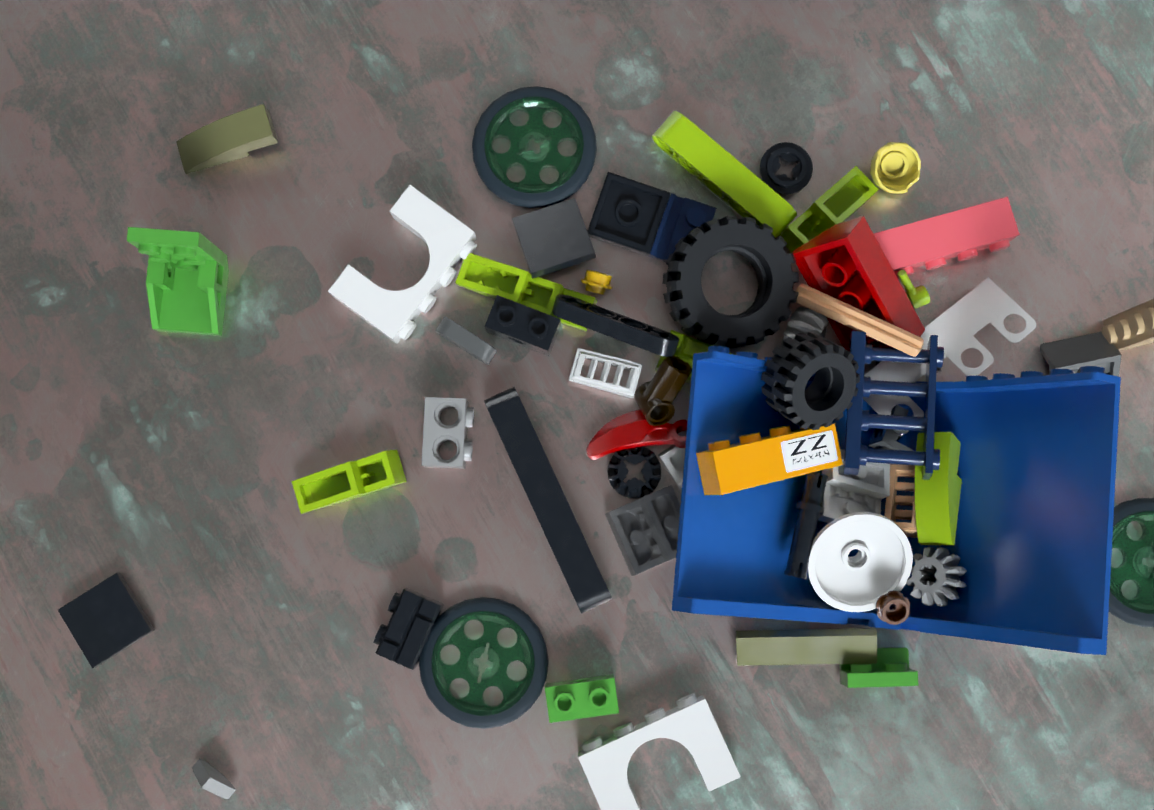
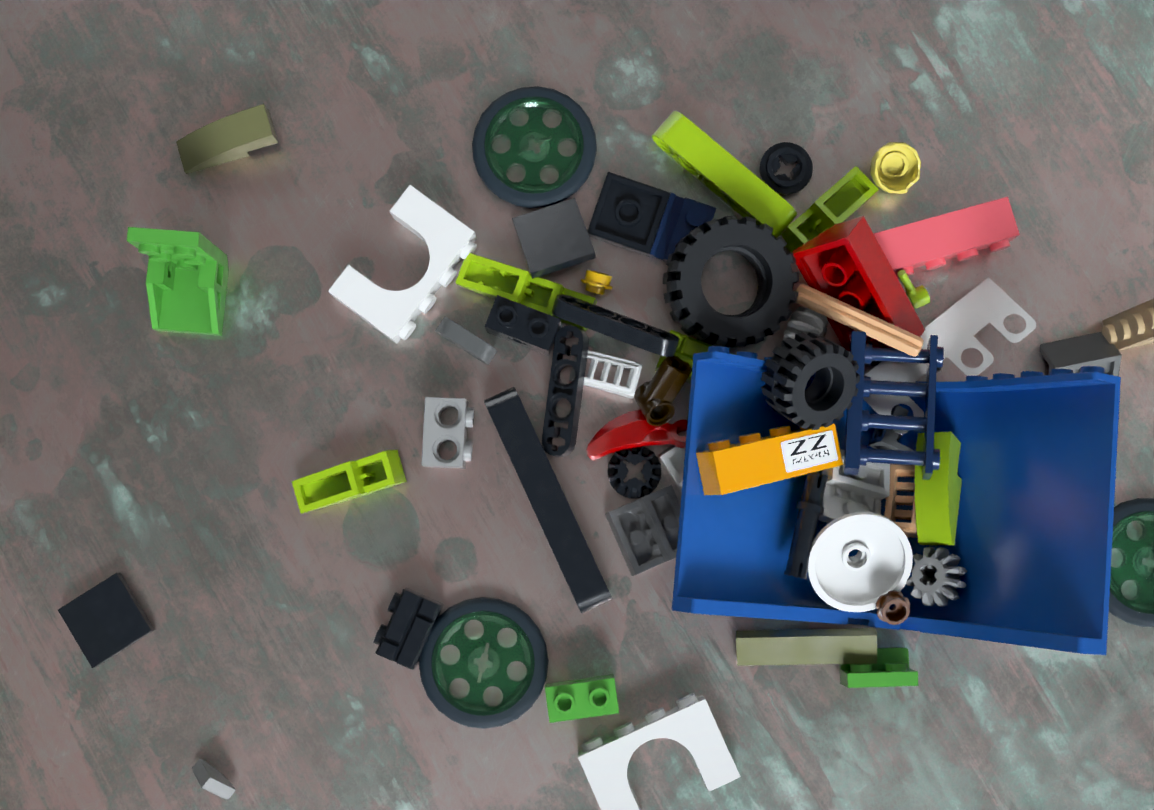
none -> black beam [542,325,589,457]

